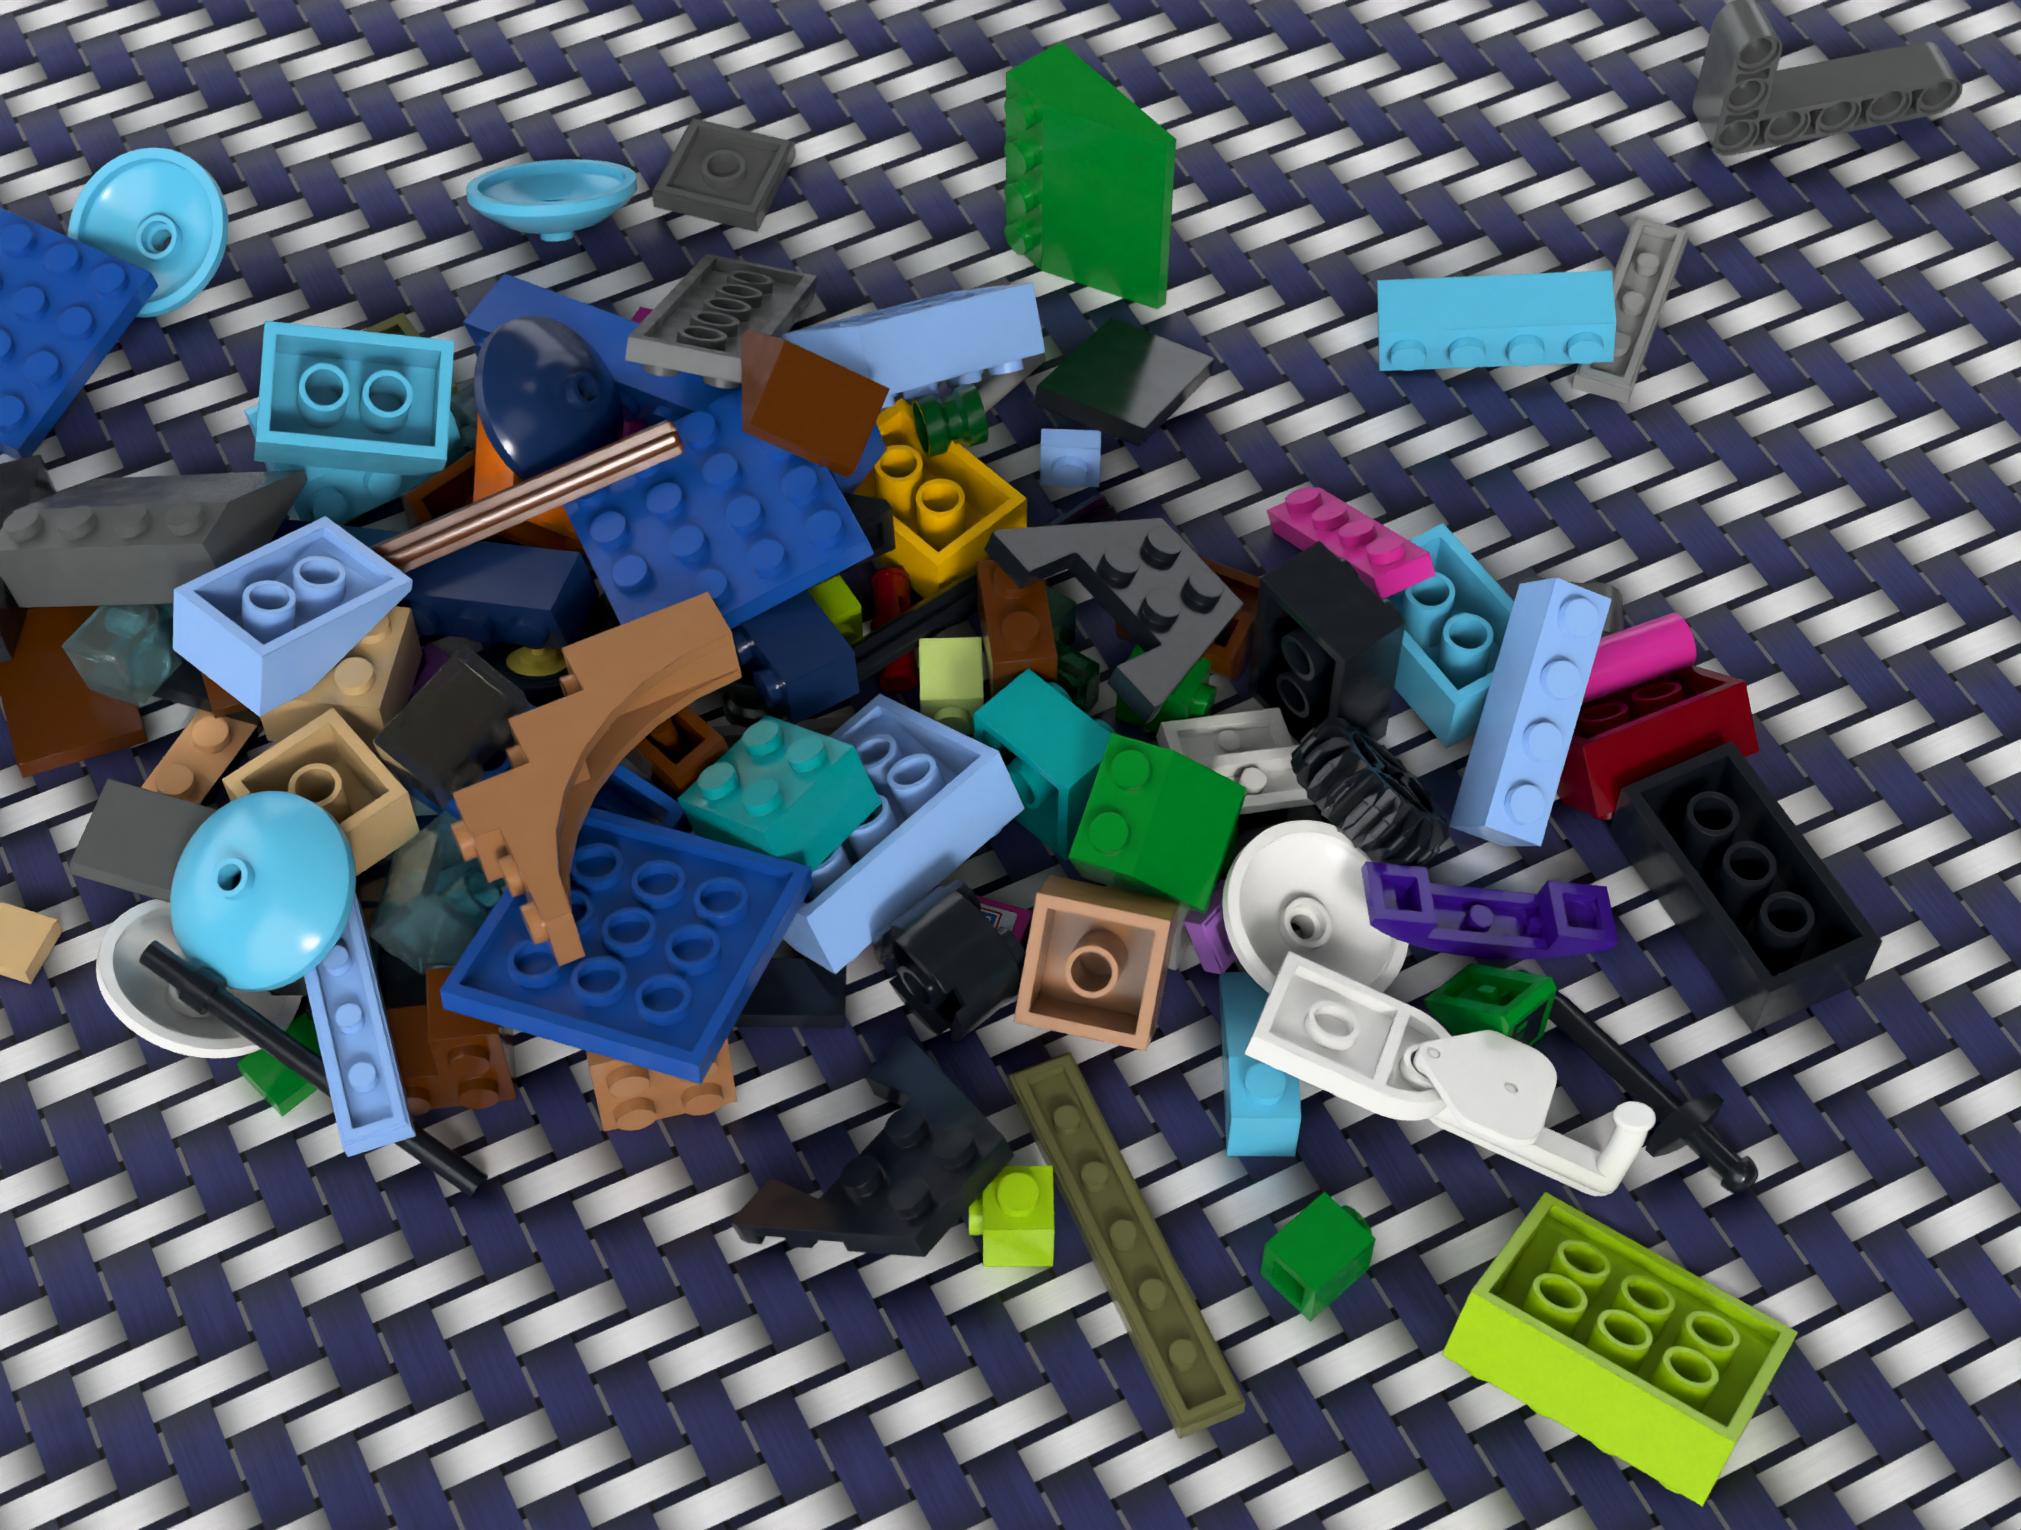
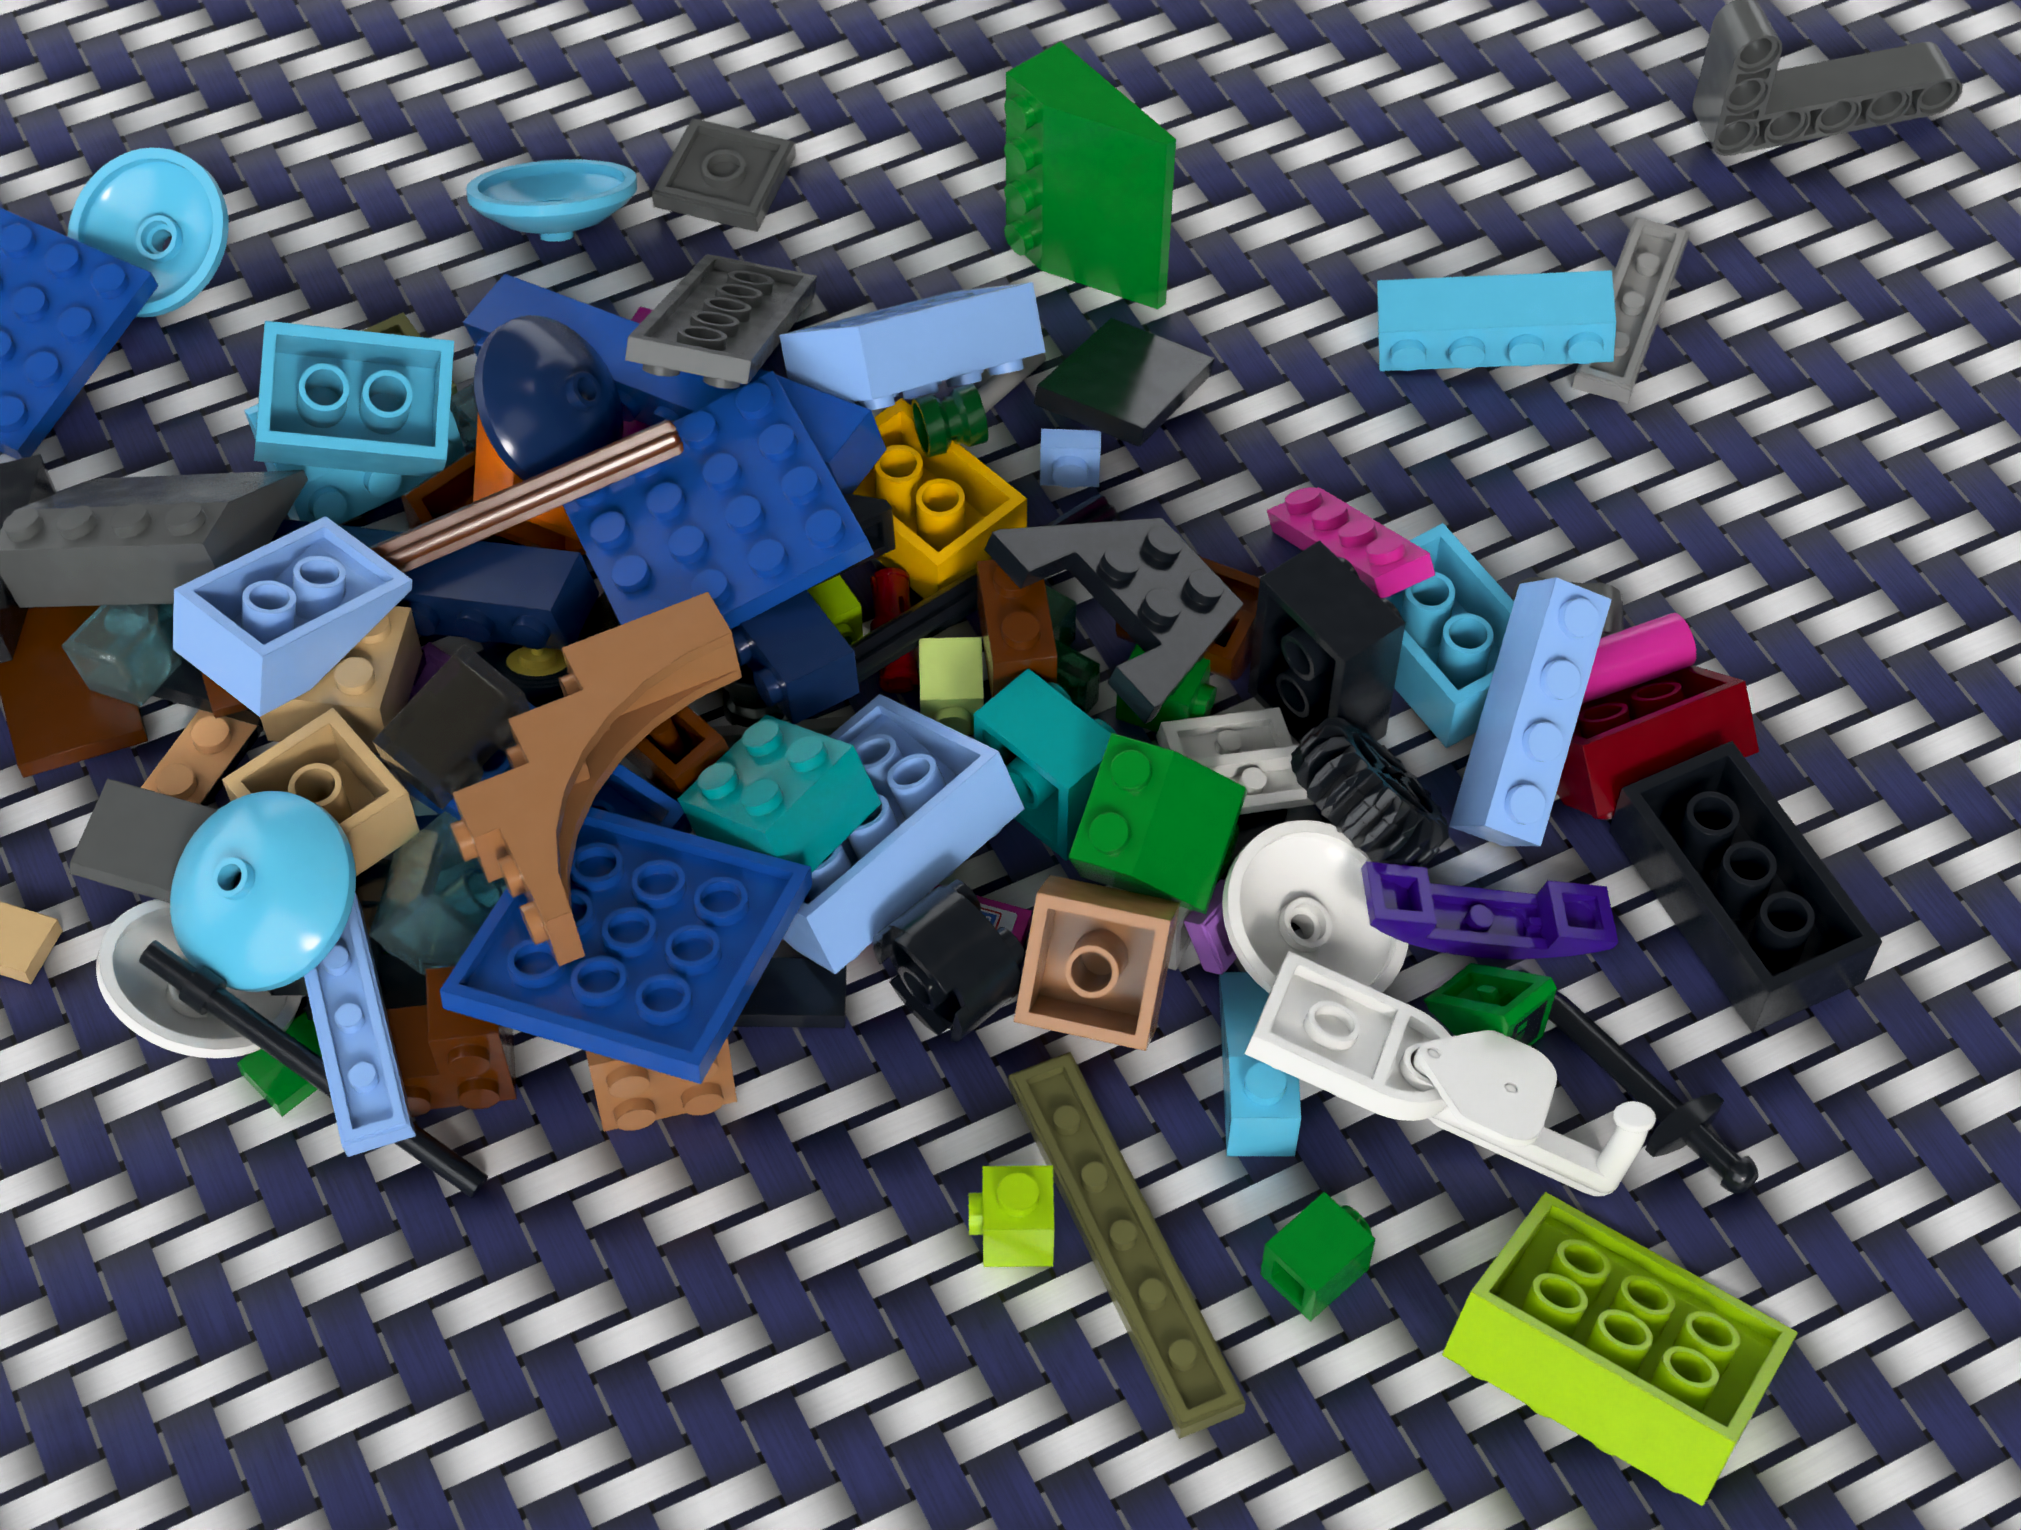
black wing [730,1035,1014,1257] -> none
reddish brown slope [741,329,890,478] -> none

